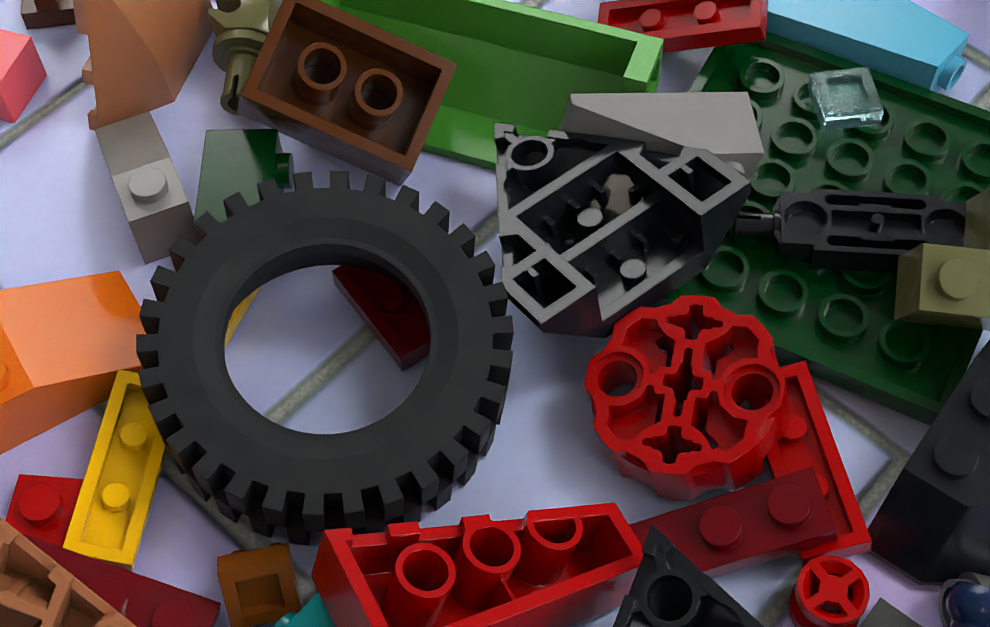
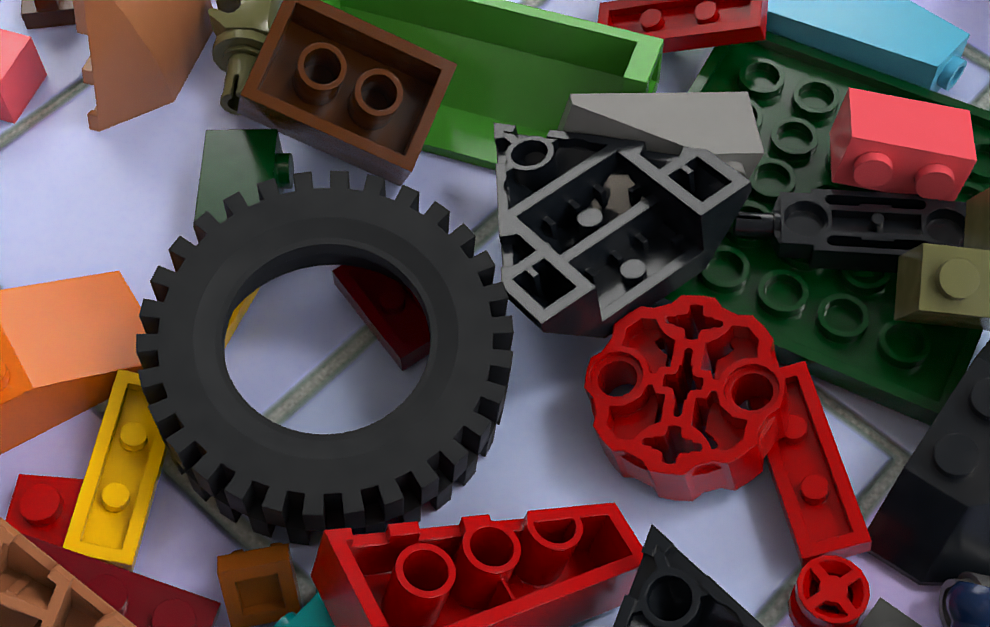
light grey slope [95,111,198,265] -> none
dark red plate [629,467,838,579] -> none
clear light blue tile [807,66,884,131] -> none
none -> coral brick [829,87,977,201]

